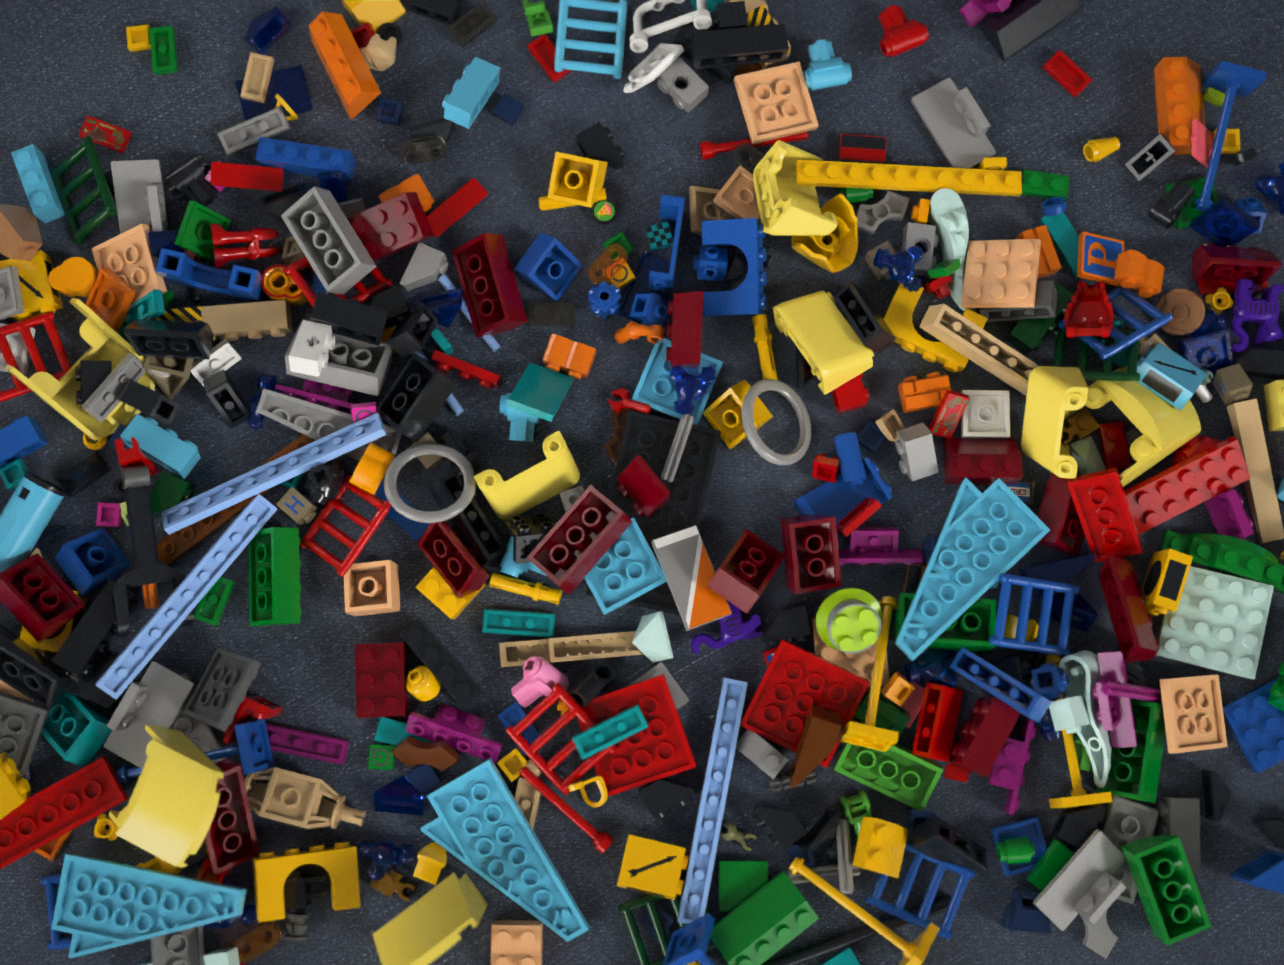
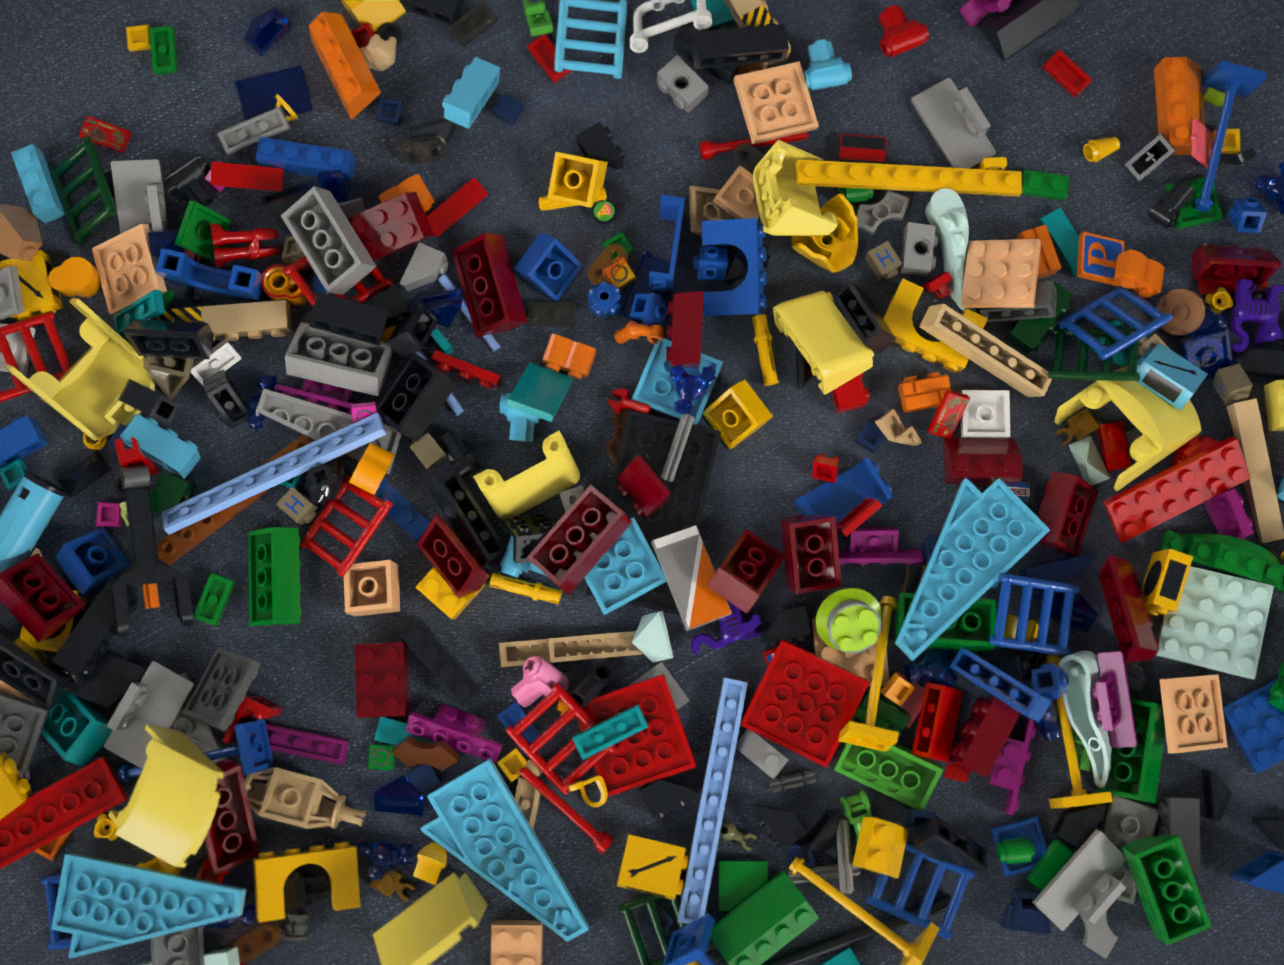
black slope [75,360,112,411] -> none
light grey tile [81,353,146,423] -> none
orange tile [85,267,136,332] -> none
light blue plate [95,493,277,700] -> none
tan tile [240,52,274,103] -> none
white brick [289,320,335,377] -> none
light grey wedge [384,443,476,523] -> none
yellow head [405,666,441,702] -> none
teal tile [482,609,556,638] -> none
white tile [623,43,684,93] -> none
tile [645,221,673,251] -> none
black slope [708,1,748,31] -> none
light grey wedge [741,379,811,466] -> none
reddish brown slope [790,705,844,788] -> none
blue brick [833,432,867,488] -> none
clear blue animal [873,246,923,292] -> none
light grey brick [895,423,939,481] -> none
light orange plate [911,199,930,224] -> none
green tile [928,259,961,279] -> none
light yellow windscreen [1021,366,1088,479] -> none
blue tile [1042,196,1067,216] -> none
light aqua brick [1049,695,1090,734] -> none
red animal [1064,281,1113,338] -> none
red plate [1067,467,1143,563] -> none
magenta axle [1101,681,1162,703] -> none
clear blue tile [1190,198,1261,247] -> none
white arm [1195,369,1213,403] -> none

